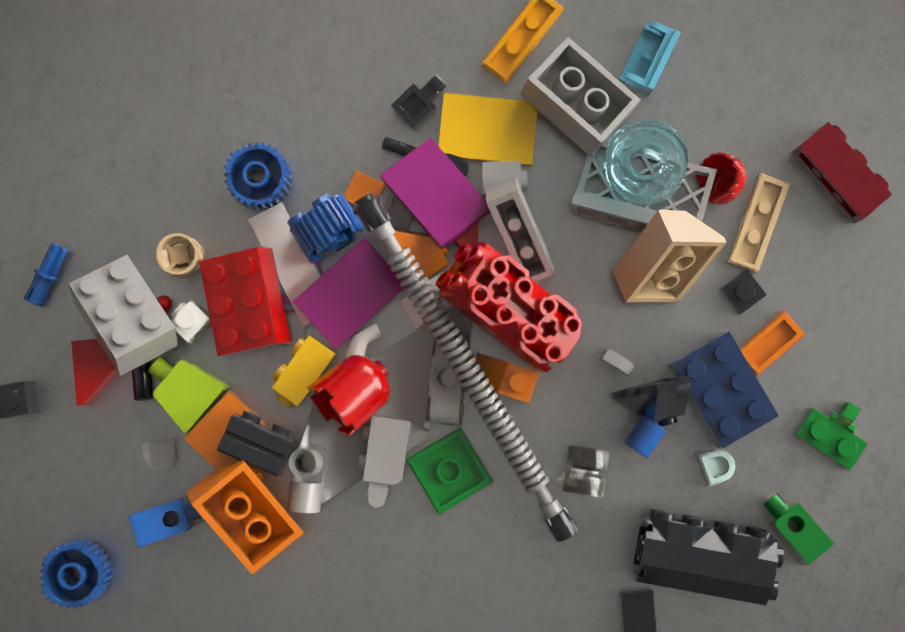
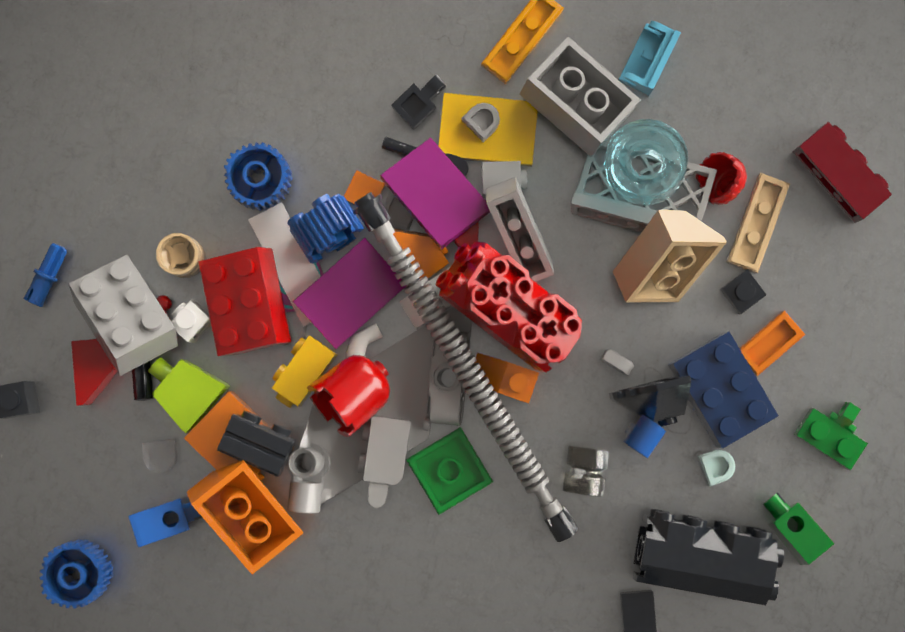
none -> light grey tile [461,103,500,143]

